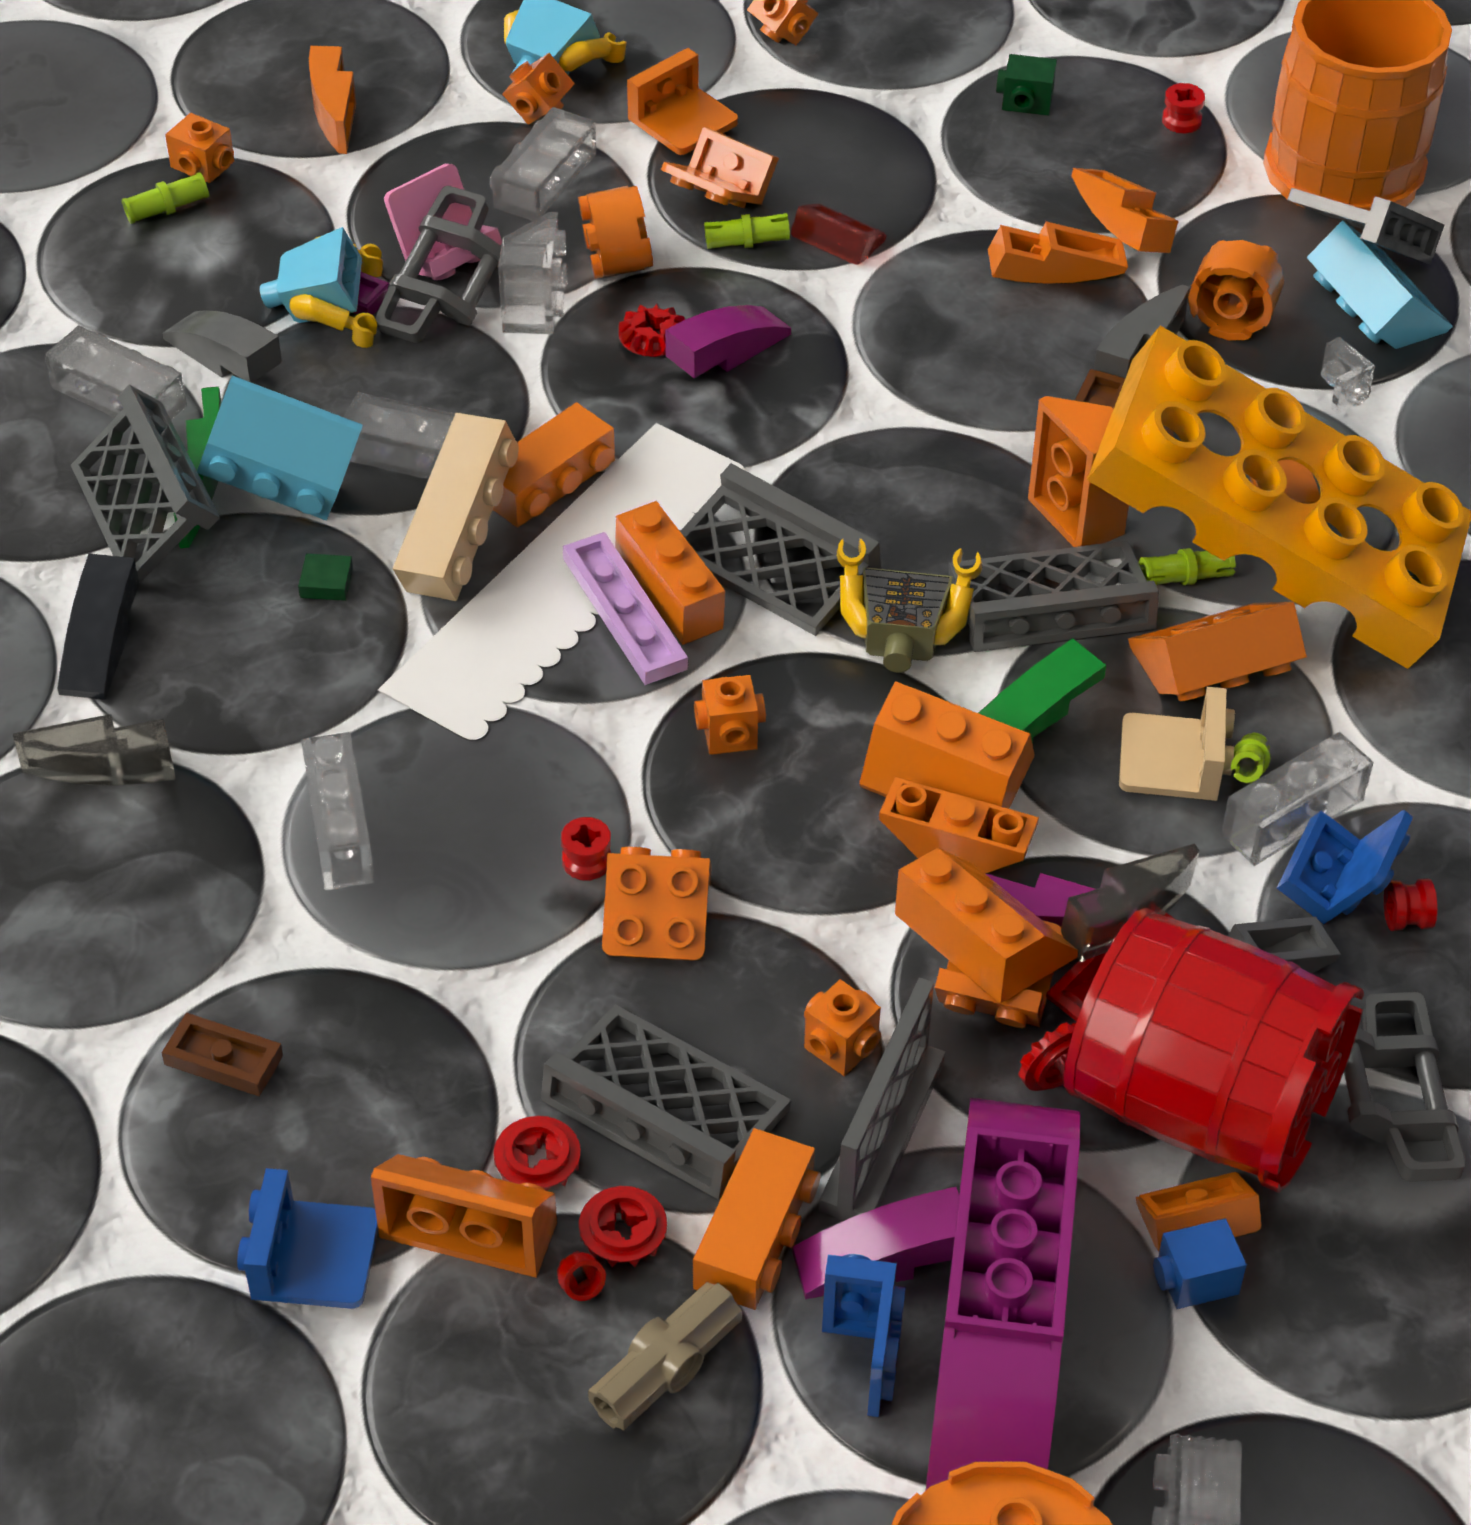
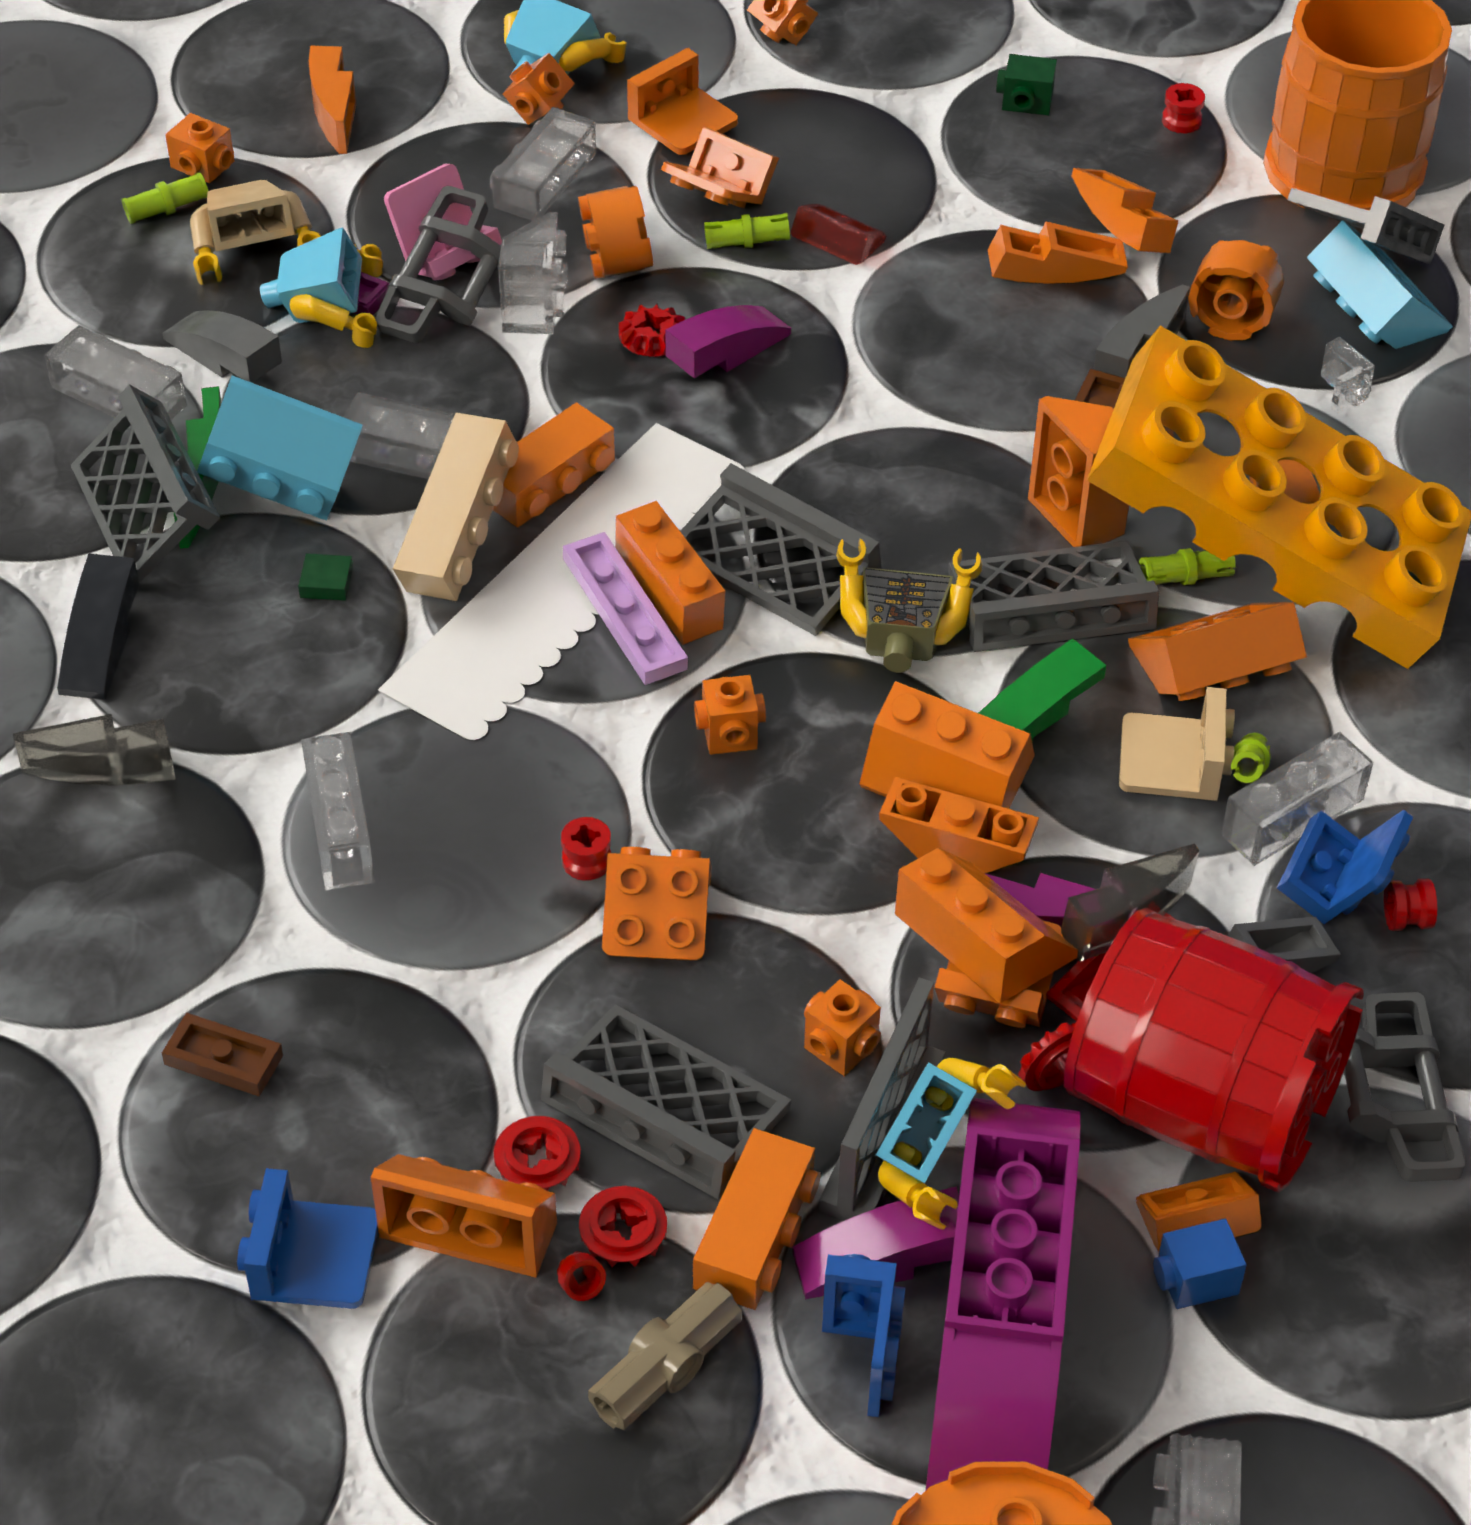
none -> tan torso [190,180,321,285]
none -> torso [876,1058,1026,1230]

